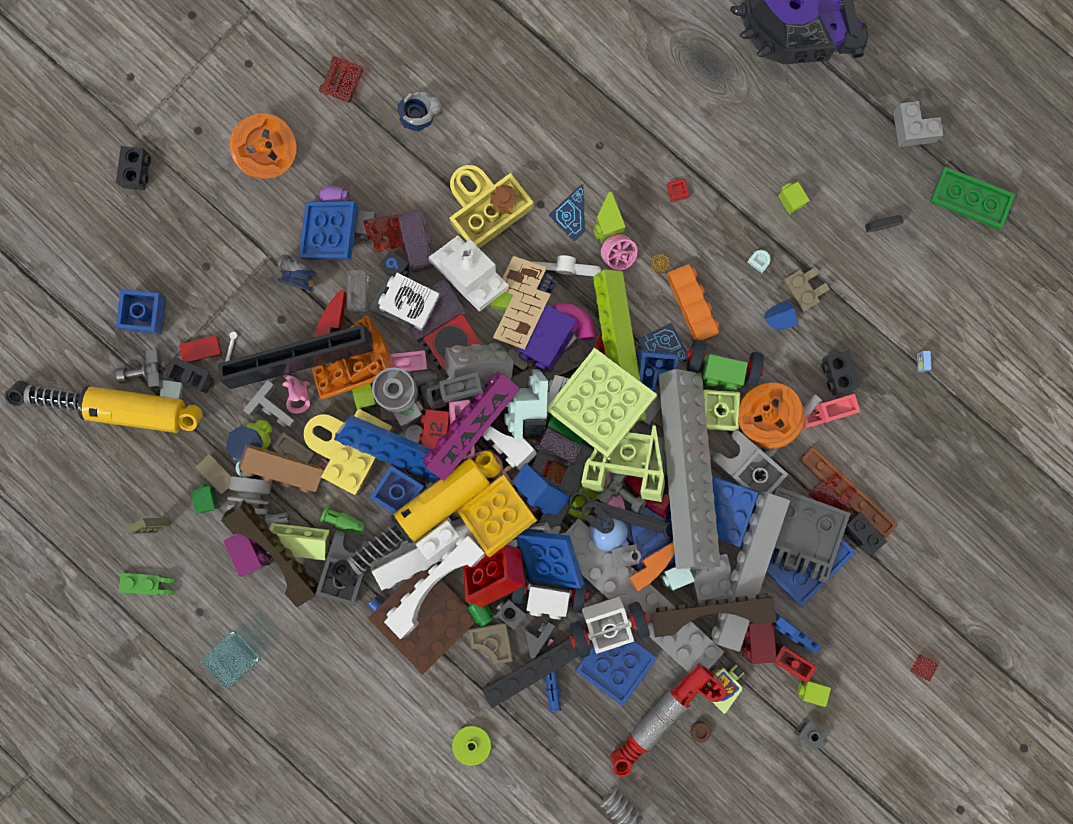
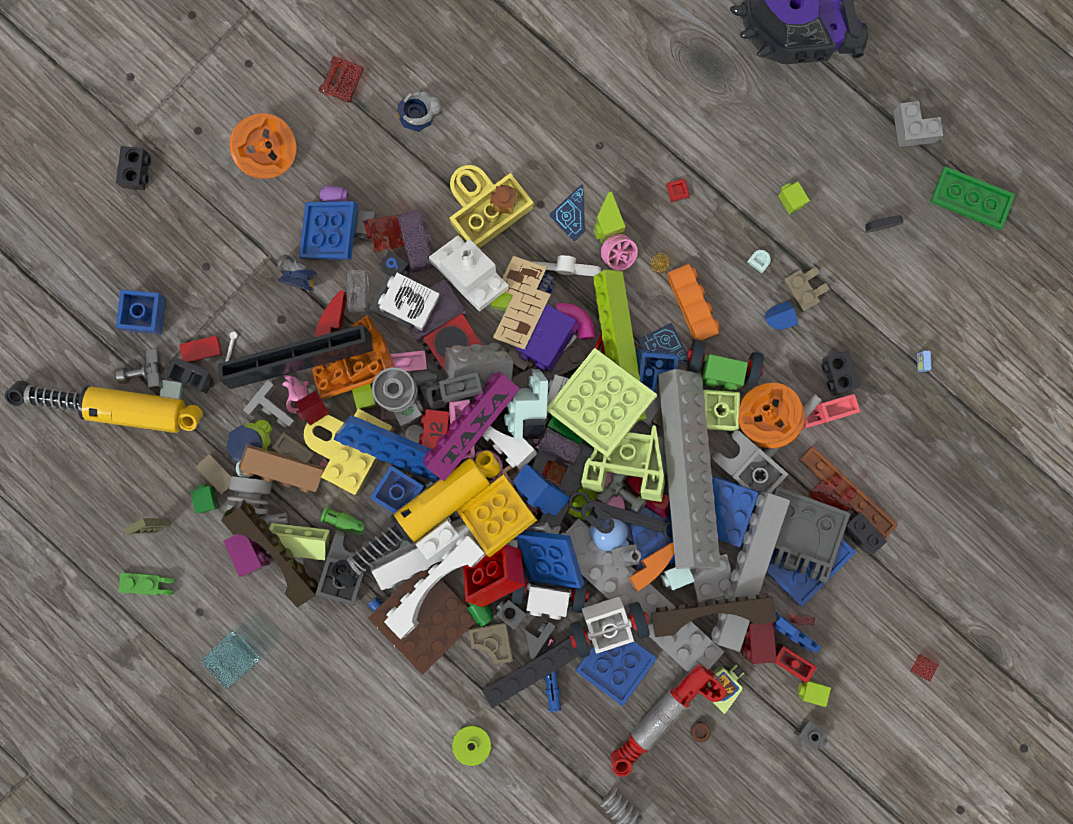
none -> dark red brick [295,391,330,426]
none -> clear red tile [790,614,815,625]

